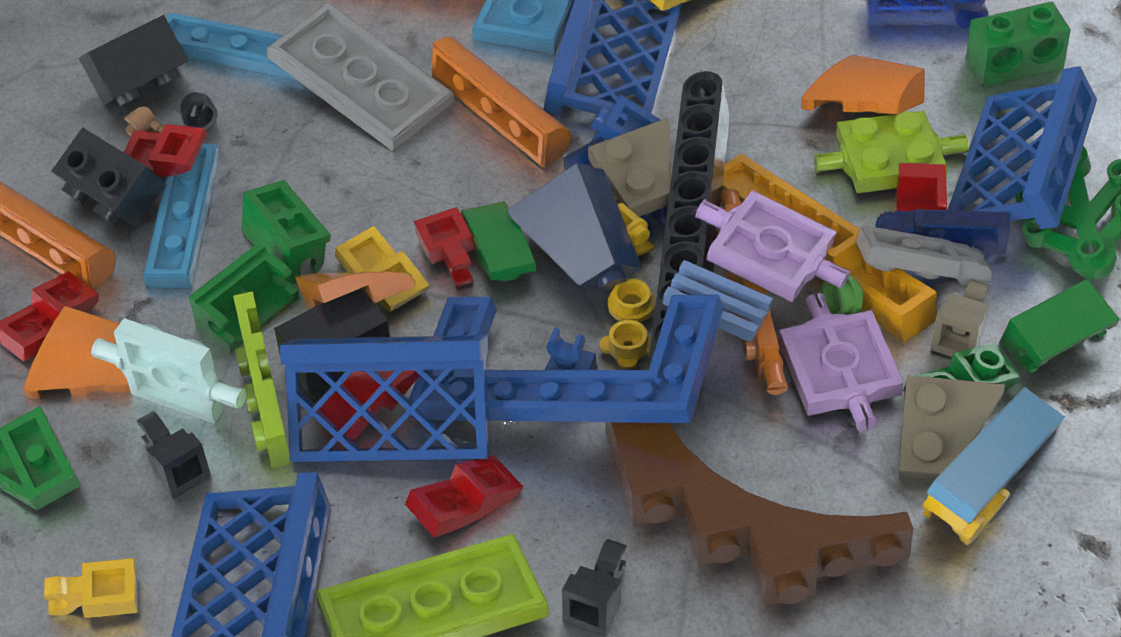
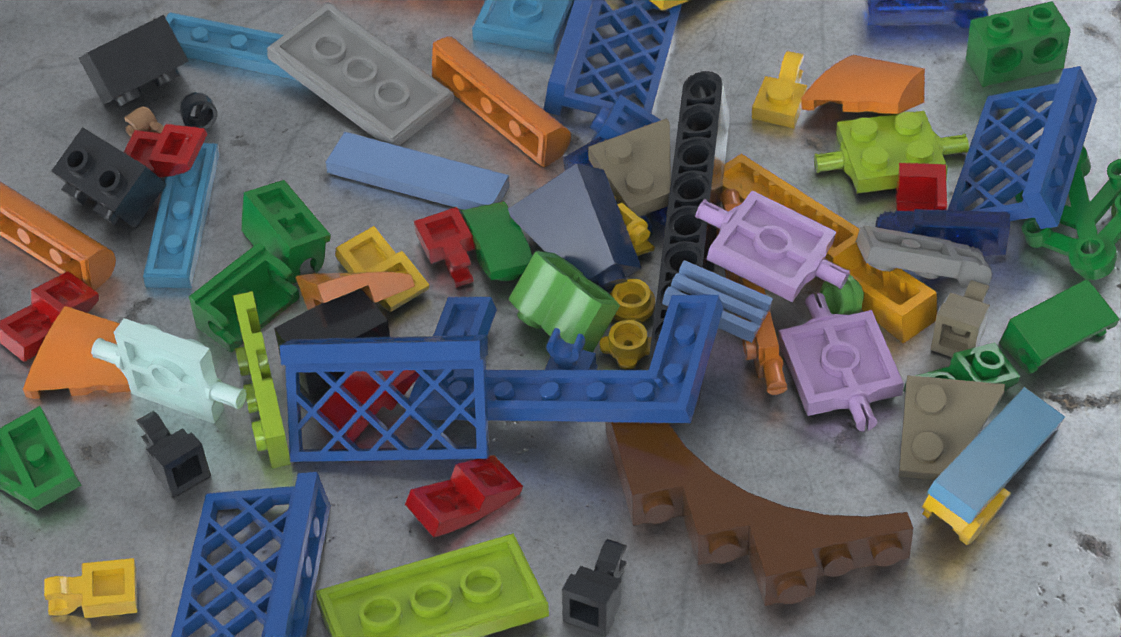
none -> medium blue tile [326,132,510,210]
none -> bright green brick [509,251,620,352]
none -> yellow plate [752,51,807,129]

